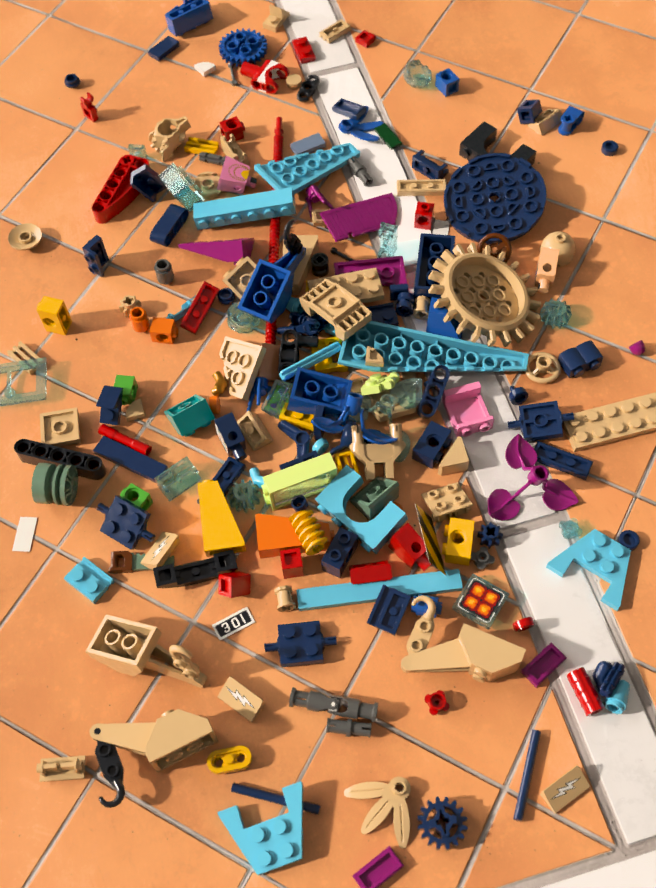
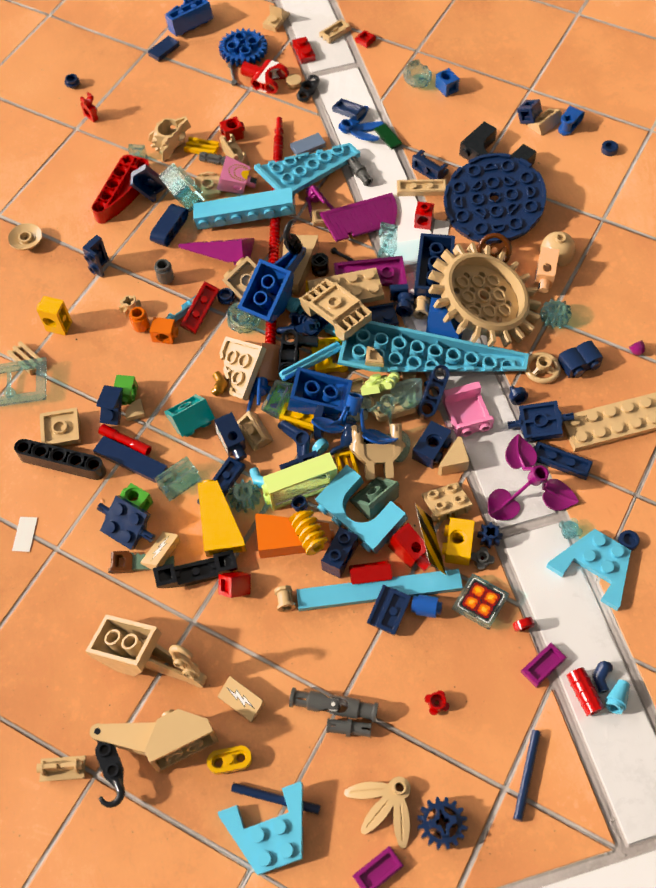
sand green wheel [31,463,78,506] -> none
medium azure plate [64,557,115,604] -> none
white tile [194,62,216,77] -> none
orange tile [209,395,220,414] -> none
sticker [212,607,255,640] -> none
dark blue plate [264,621,337,667] -> none
red panel [280,548,304,579] -> none
tan slope [401,595,526,683] -> none
tan slope [540,765,590,814] -> none
dark blue axle [599,662,625,698] -> none

